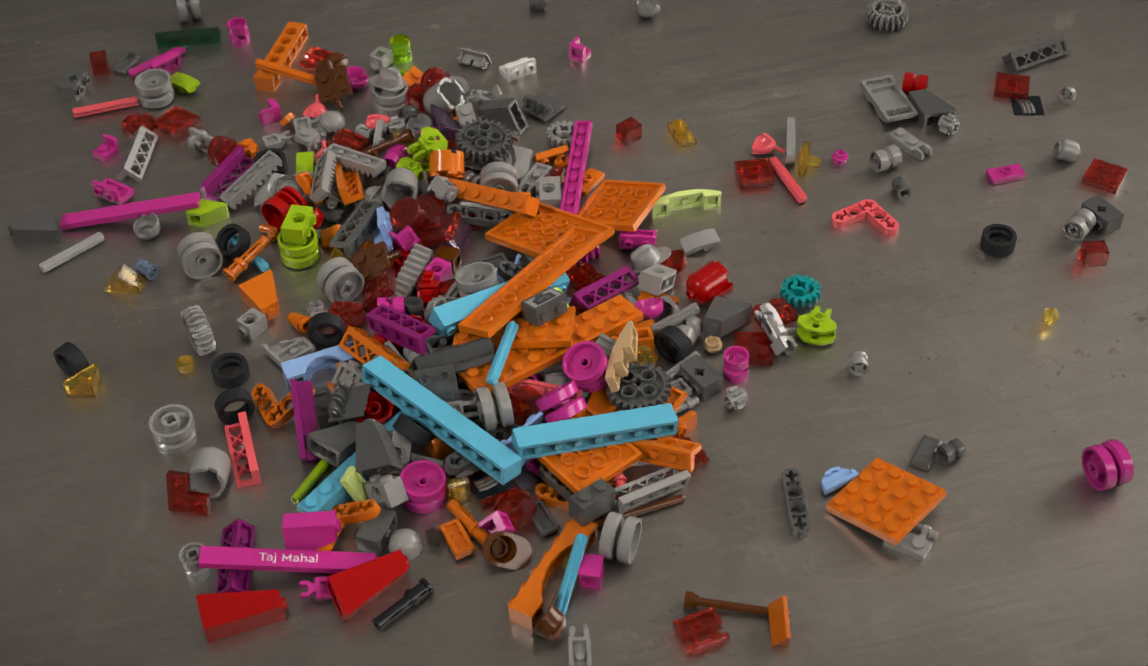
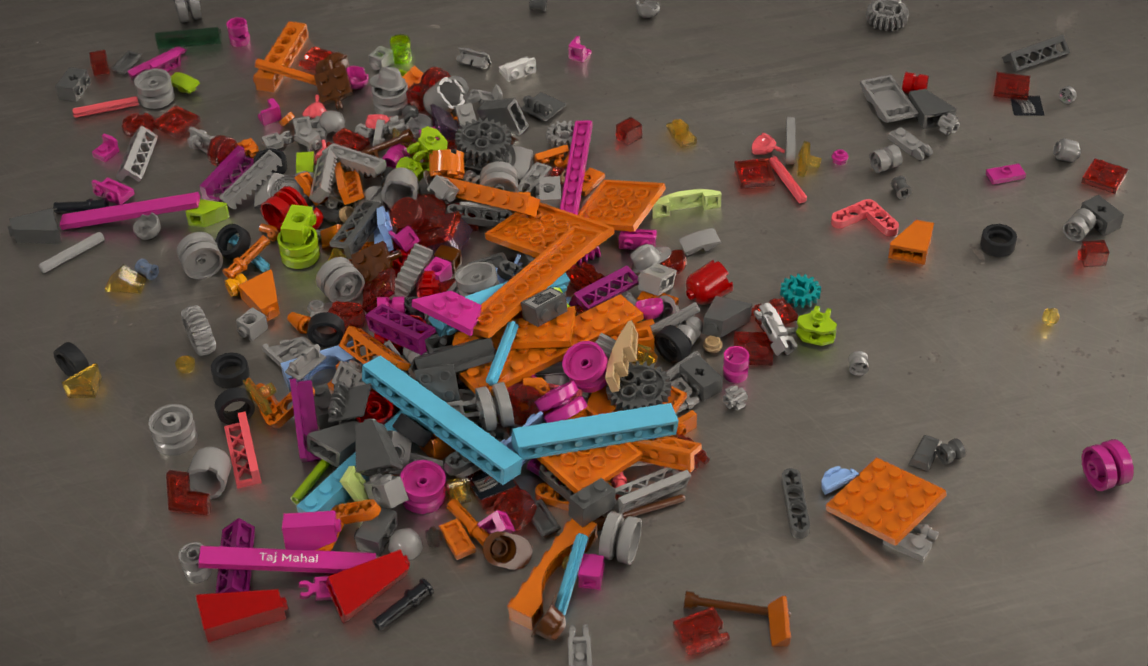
none -> black pin [53,198,109,213]
none -> light orange wheel [224,273,247,297]
none -> clear yellow tile [243,377,277,416]
none -> light grey hinge [285,344,326,381]
none -> tan plate [339,206,354,223]
none -> dark pink wing [412,291,481,336]
none -> orange arm [523,377,550,395]
none -> orange slope [888,220,934,265]

